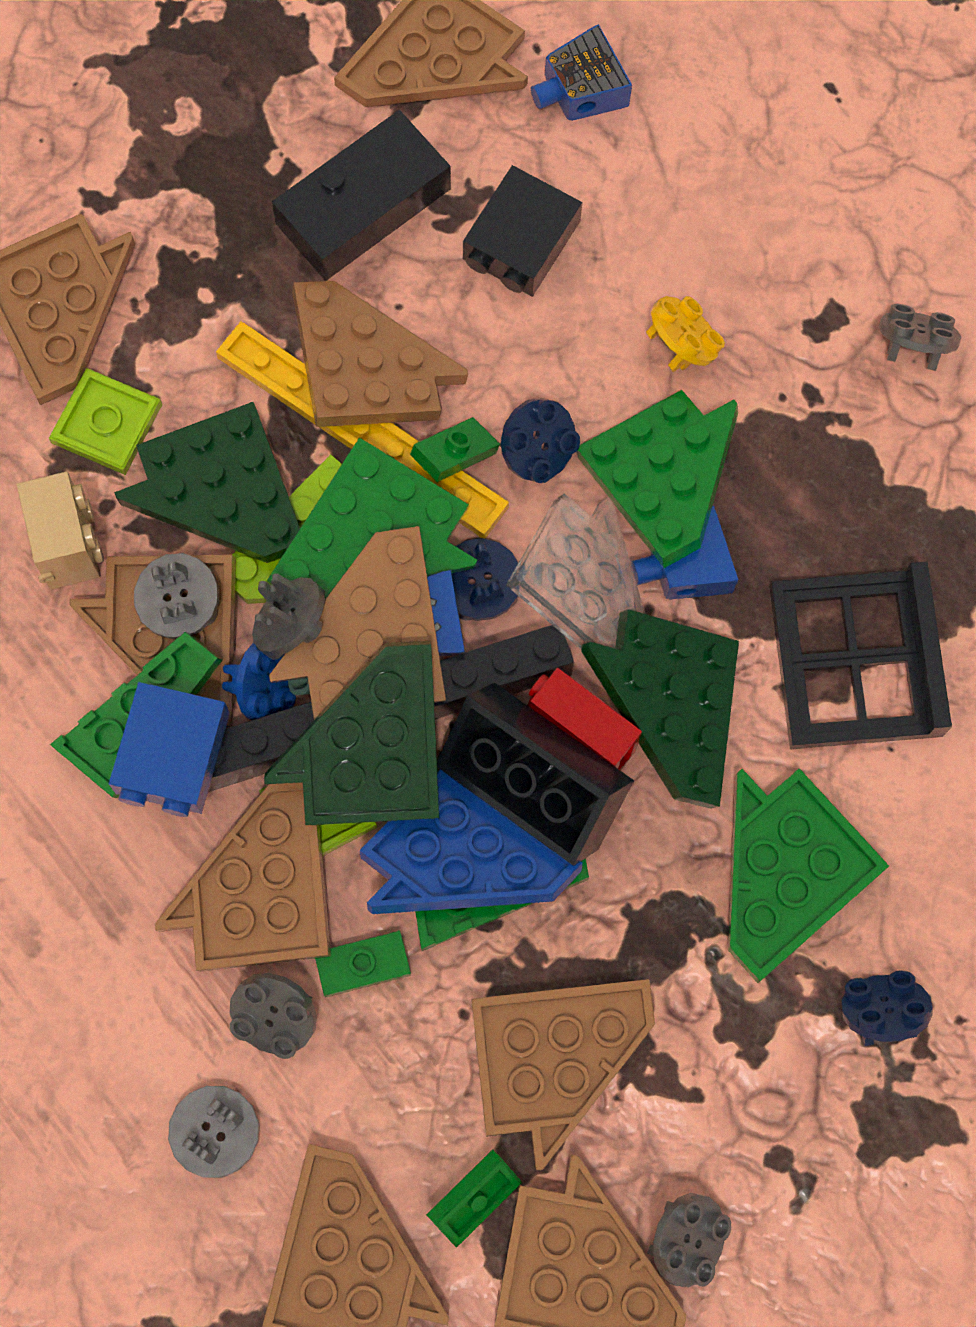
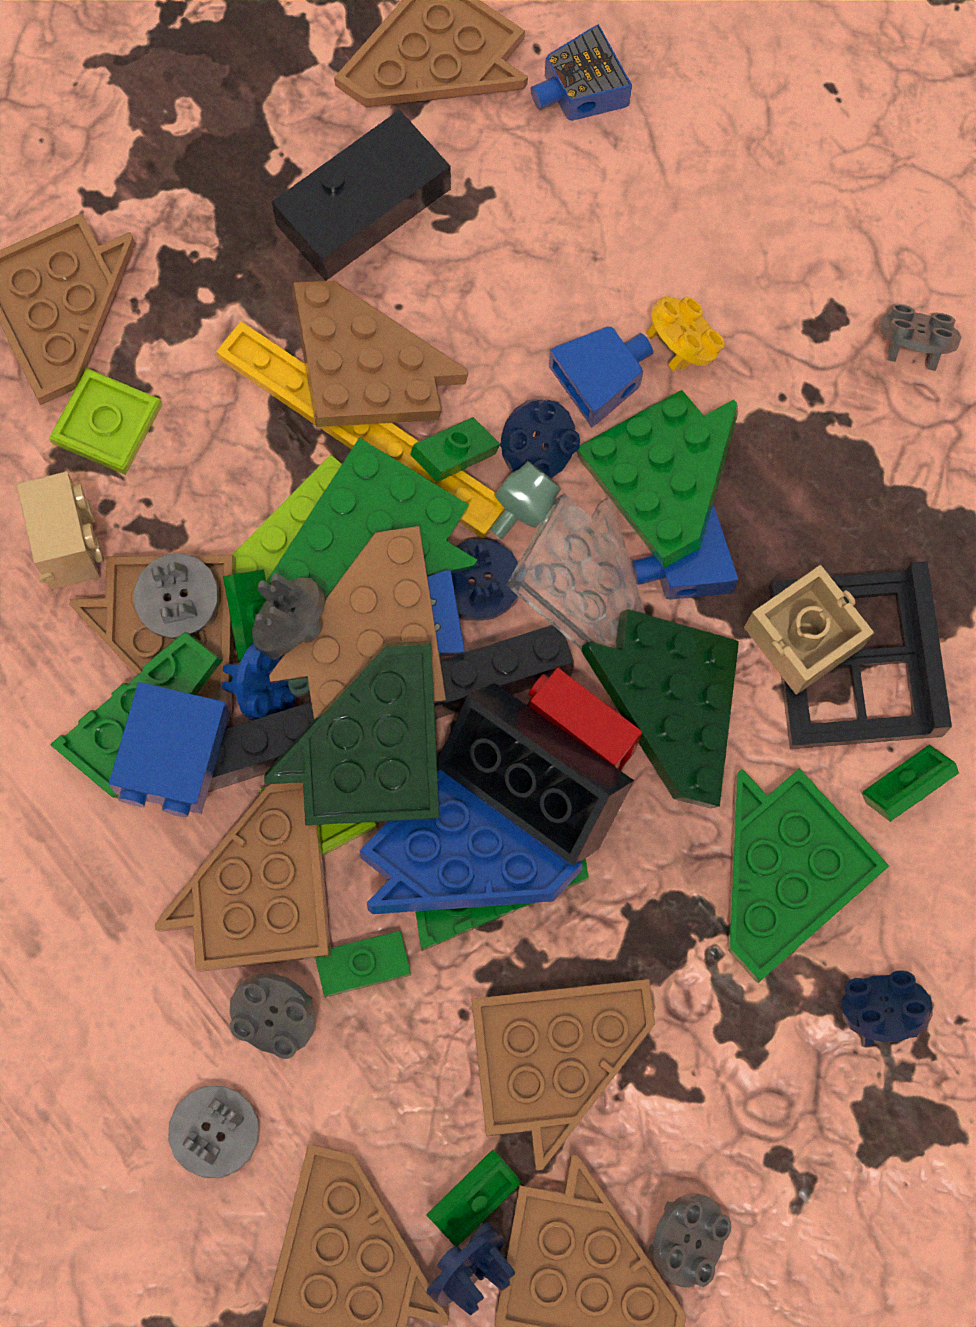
dark green wing [114,402,300,563] -> none
black brick [463,165,583,297] -> none
none -> green plate [223,569,267,661]
none -> dark blue plate [426,1222,515,1315]
none -> sand green piece [490,461,562,539]
none -> blue torso [549,327,653,428]
none -> tan brick [744,565,874,695]
none -> green plate [861,745,959,822]

